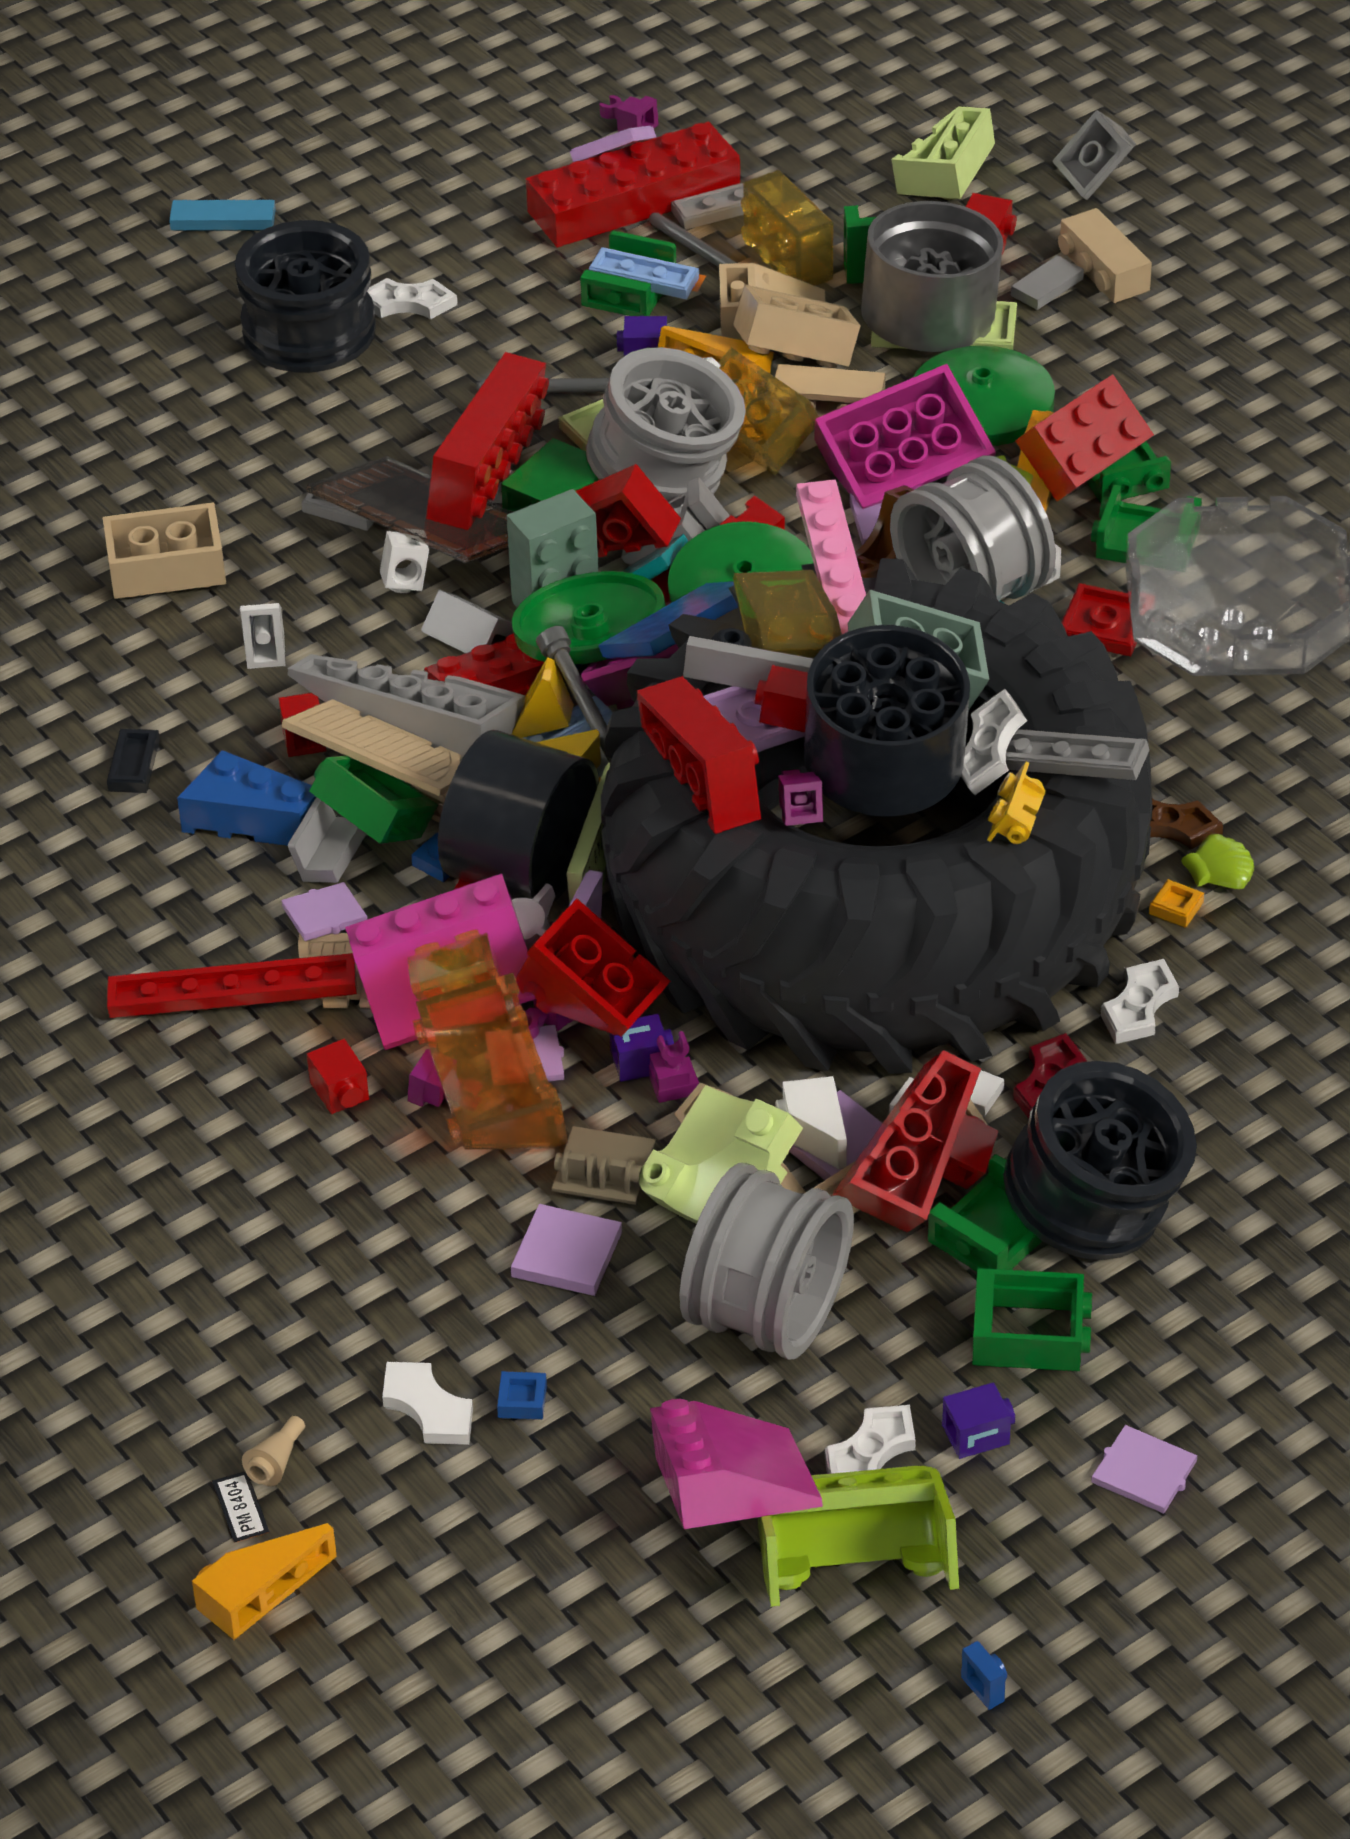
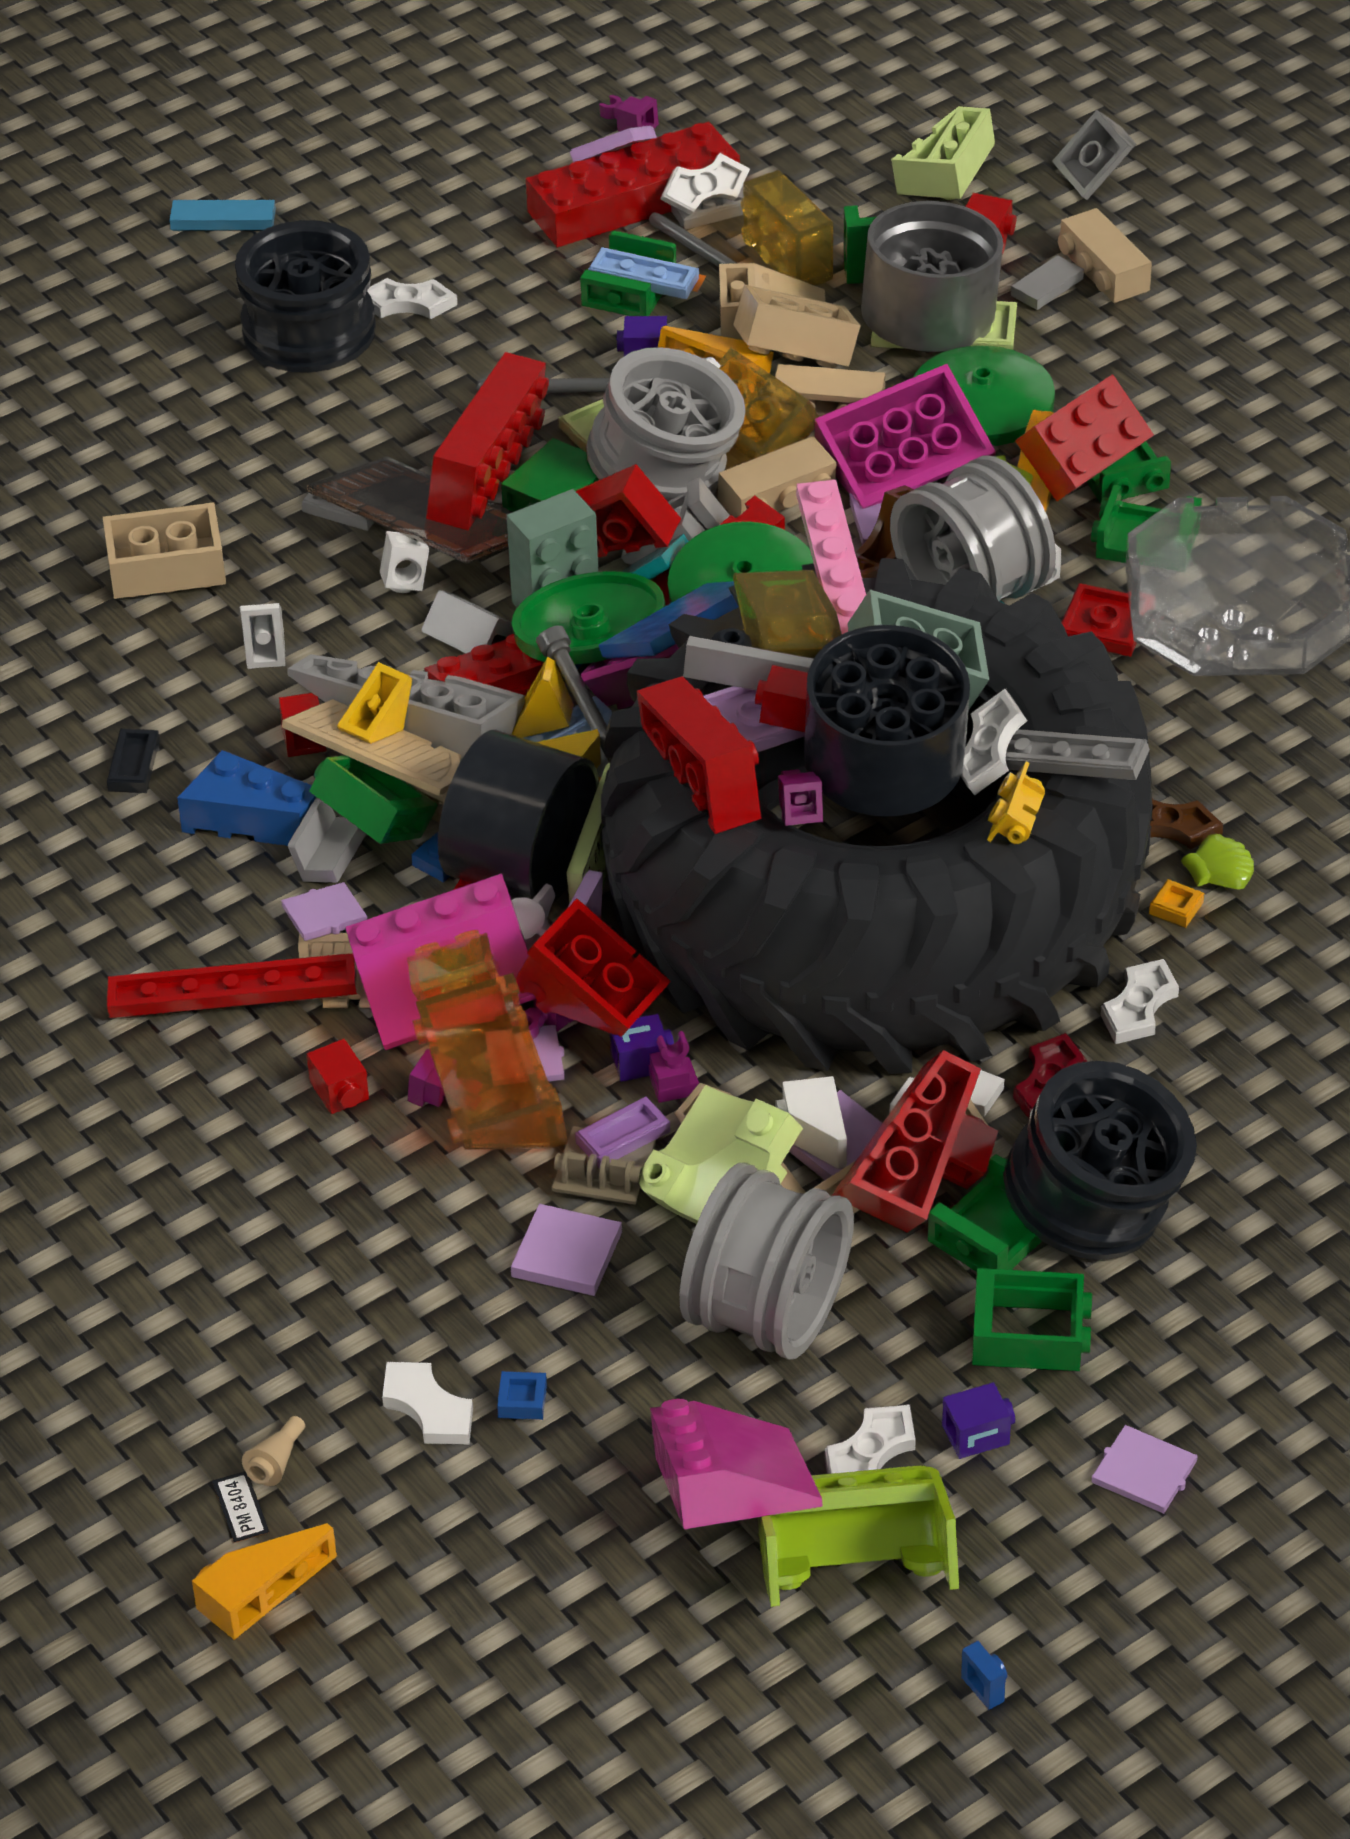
none -> yellow slope [337,662,412,744]
none -> medium lavender tile [575,1097,670,1169]
none -> white tile [660,153,750,215]
none -> tan brick [718,436,837,518]

